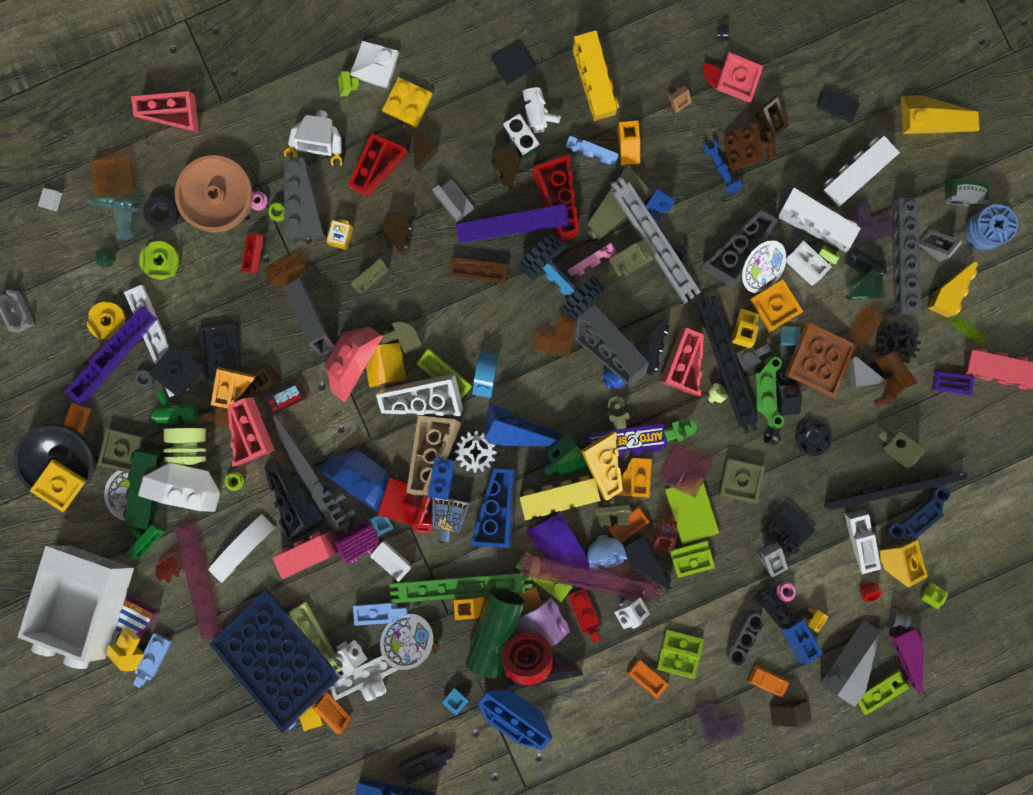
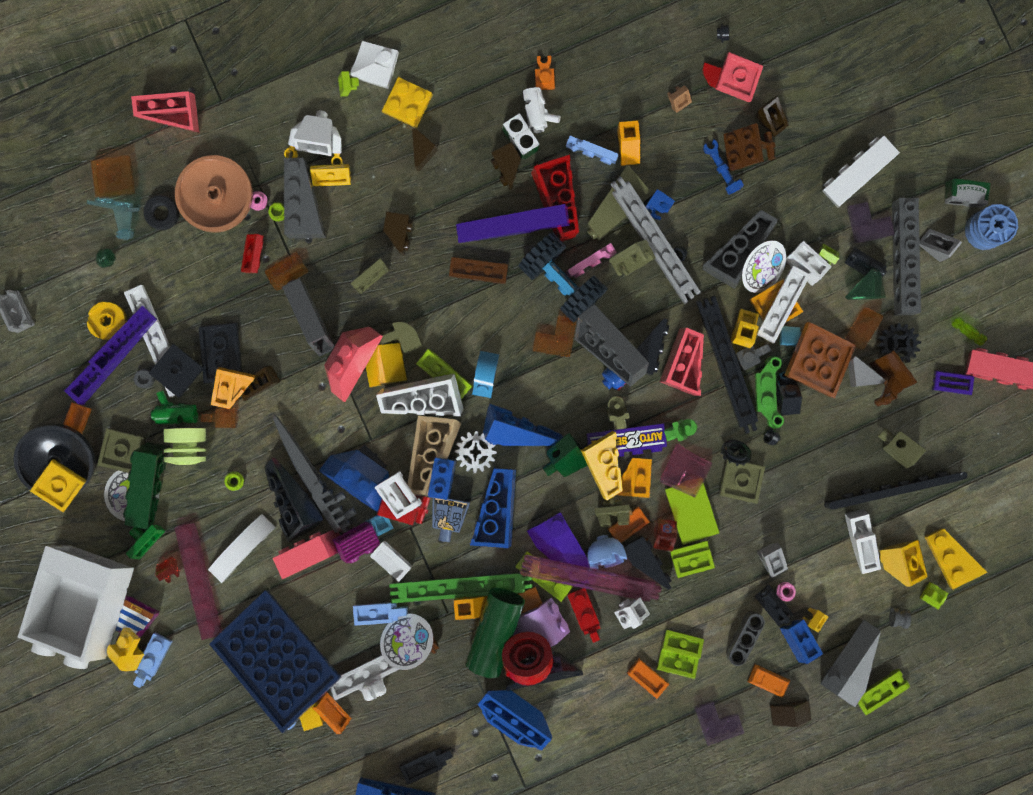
white slope [38,188,62,212] -> none
white wedge [138,463,220,512] -> none
lime plate [139,241,180,280] -> none
coral wedge [228,398,275,467] -> none
tile [264,381,307,415] -> none
yellowish green tile [288,602,342,672] -> none
brick [326,219,353,250] -> none
white brick [332,640,367,674] -> none
red wedge [348,133,408,198] -> none
red tile [413,511,433,533] -> none
light grey panel [432,180,474,223] -> none
dark azure plate [442,687,469,715] -> none
black piece [491,41,535,85] -> none
light yellow wedge [520,475,600,520] -> none
yellow wedge [572,31,619,121] -> none
yellowish green tile [708,383,728,403] -> none
black hinge [761,503,815,558] -> none
white wedge [778,188,861,252] -> none
black wheel [795,420,832,456] -> none
black tile [817,89,860,122] -> none
red tile [859,582,882,602] -> none
dark blue plate [886,486,950,539] -> none
magenta slope [889,626,924,693] -> none
yellow wedge [901,95,979,134] -> none
yellow slope [927,262,978,318] -> none
none -> yellow plate [310,164,351,186]
none -> white plate [375,471,422,519]
none -> orange plate [535,56,555,90]
none -> black gear [720,440,752,466]
none -> white plate [757,266,810,343]
none -> yellow wing [925,528,988,589]

